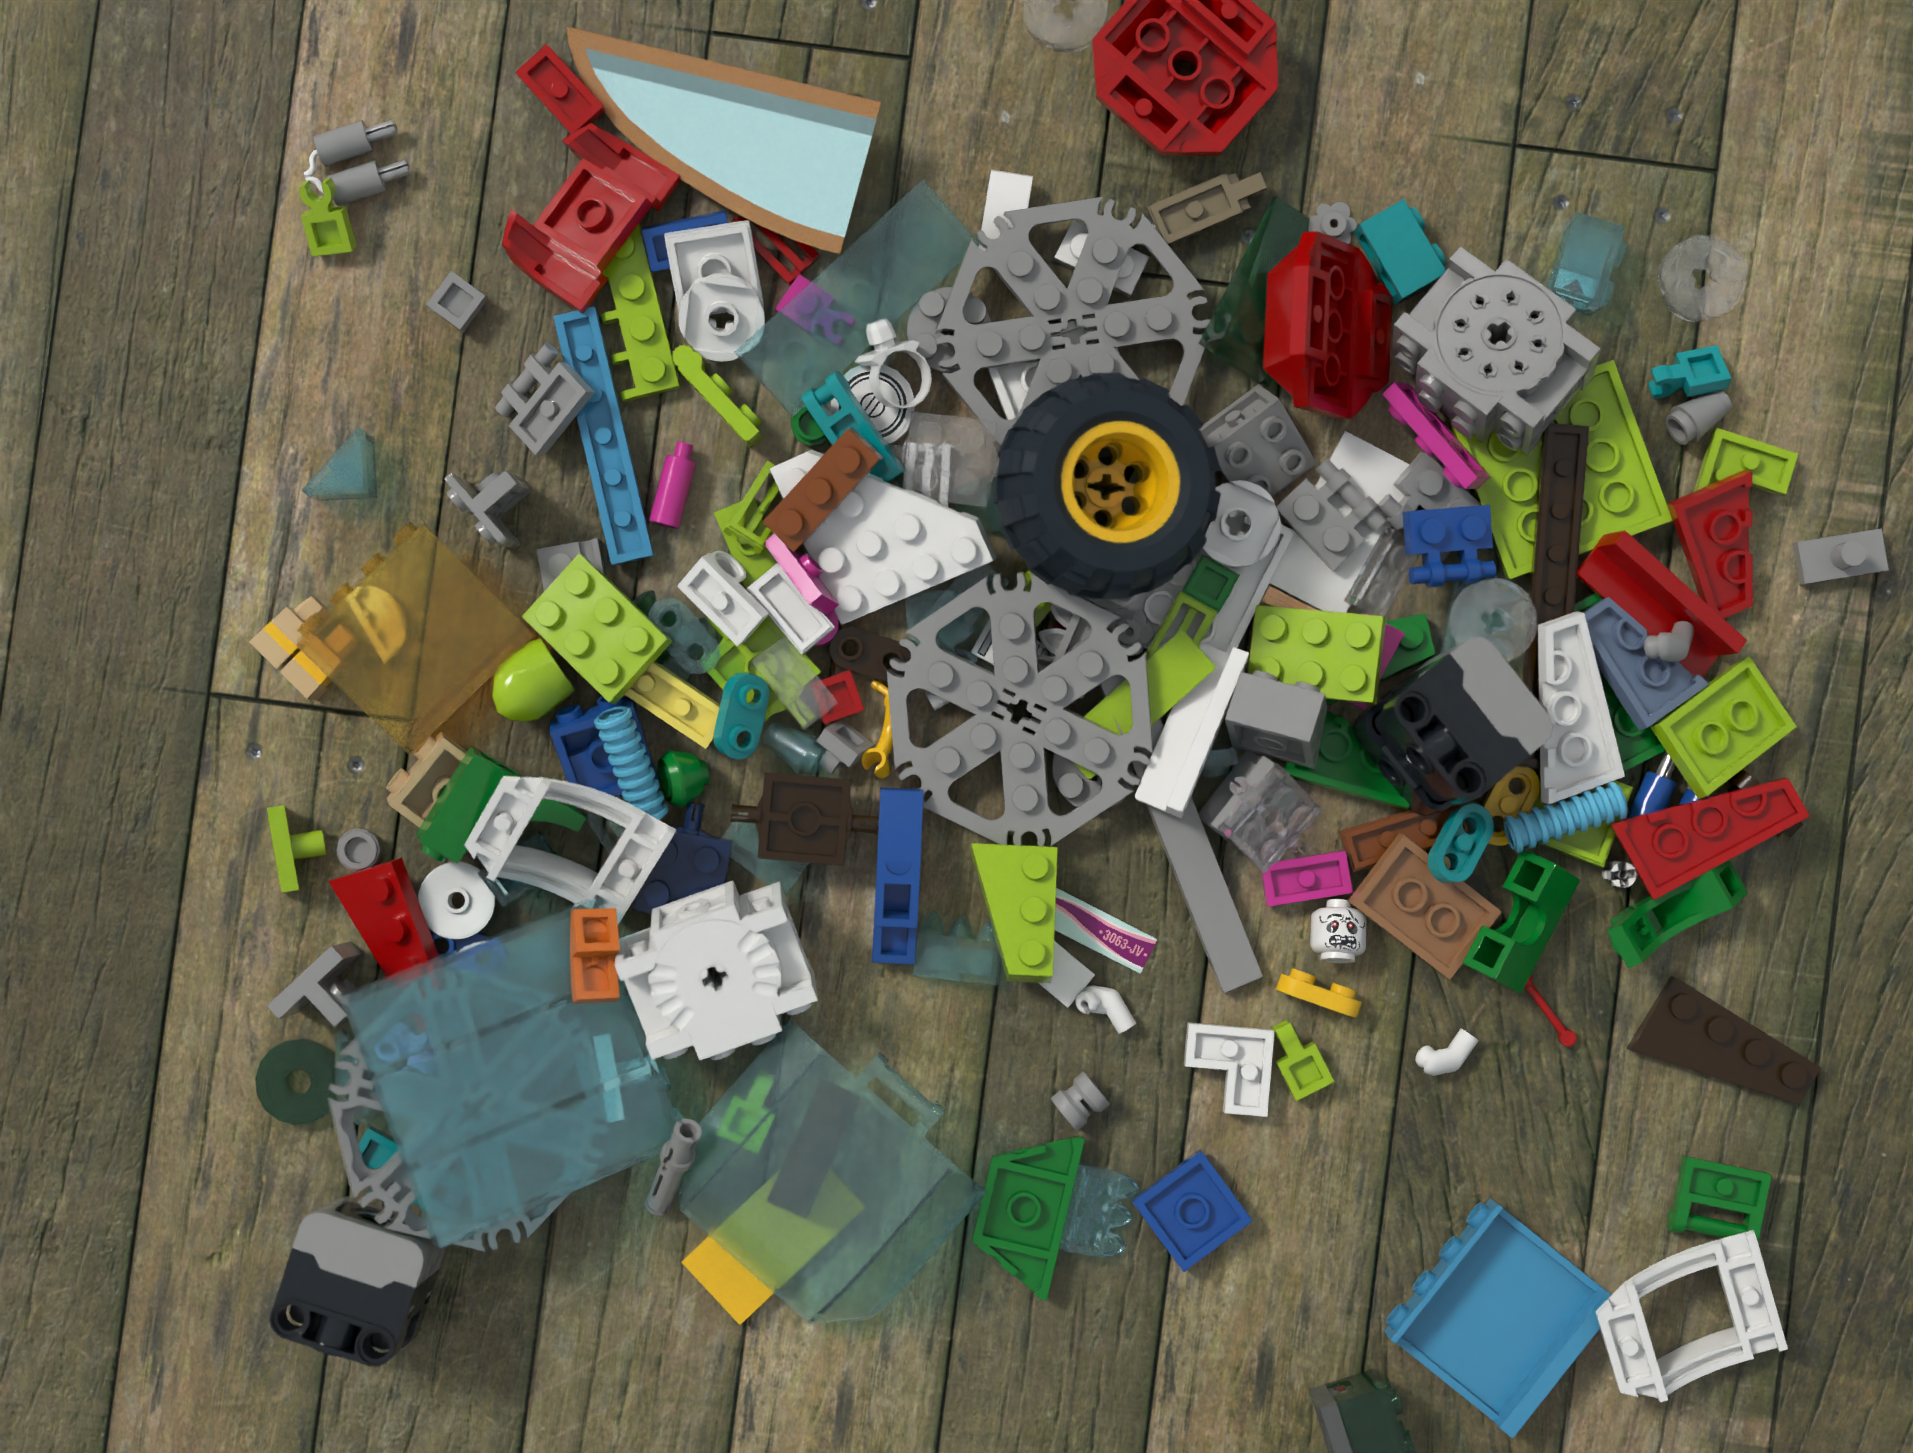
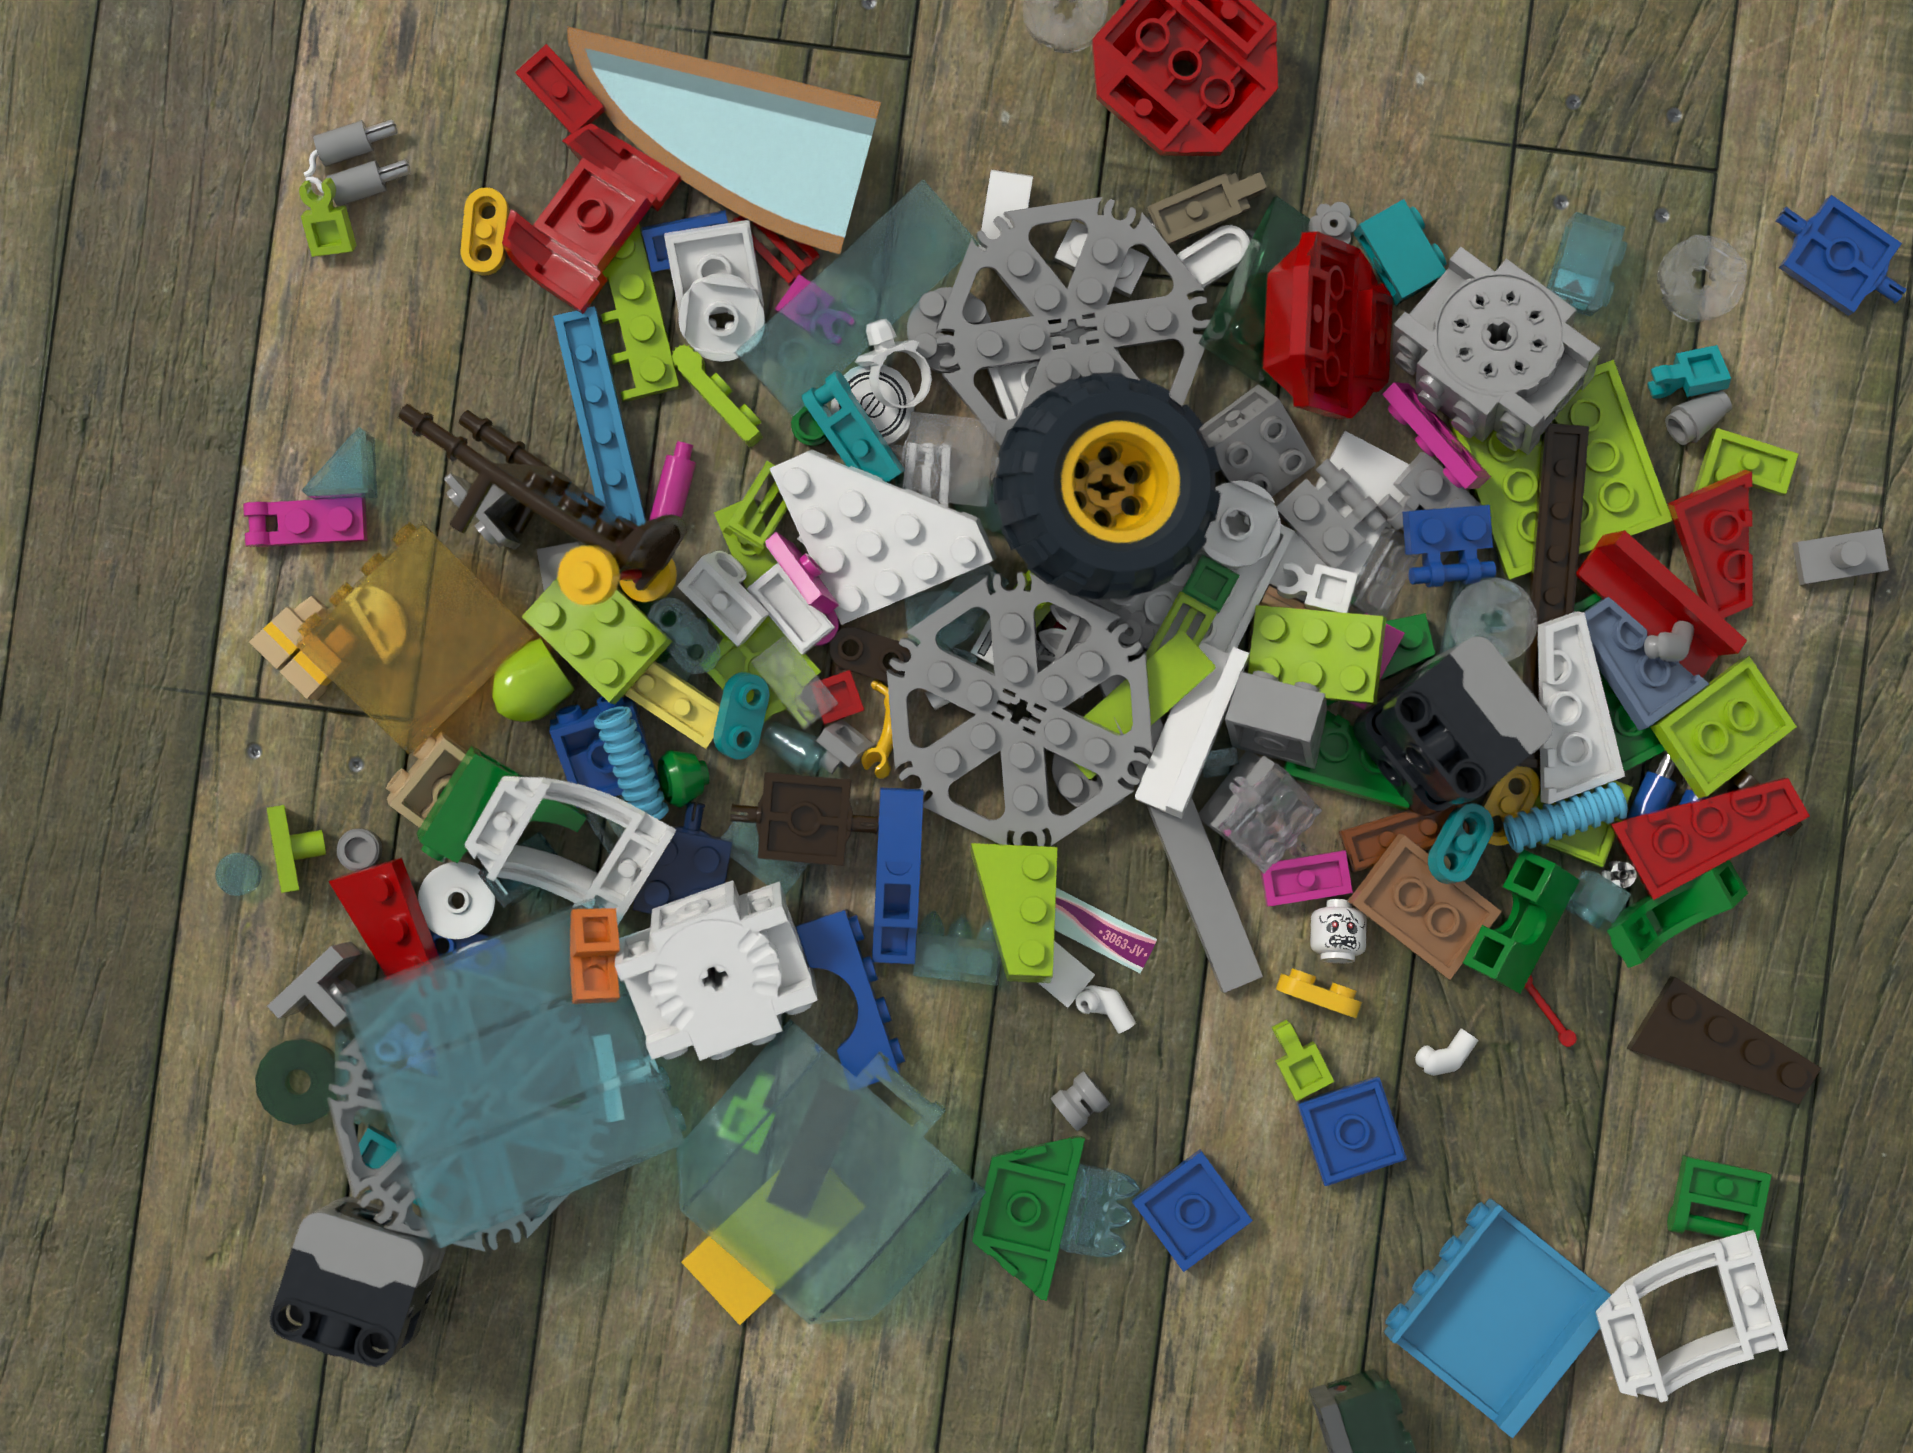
light grey plate [426,271,488,332] -> none
light grey plate [495,342,595,456] -> none
light grey pin [645,1119,702,1216] -> none
dark orange plate [763,427,883,552] -> none
white plate [1184,1022,1275,1117] -> none
none -> clear light blue tile [215,853,262,896]
none -> dark pink plate [243,497,368,547]
none -> dark brown piece [398,404,687,605]
none -> yellow plate [460,188,510,275]
none -> blue arch [796,909,906,1091]
none -> white tile [1177,225,1250,289]
none -> white plate [1277,563,1358,613]
none -> blue plate [1296,1076,1407,1186]
none -> clear light blue brick [1565,870,1631,929]
none -> blue plate [1775,195,1906,316]

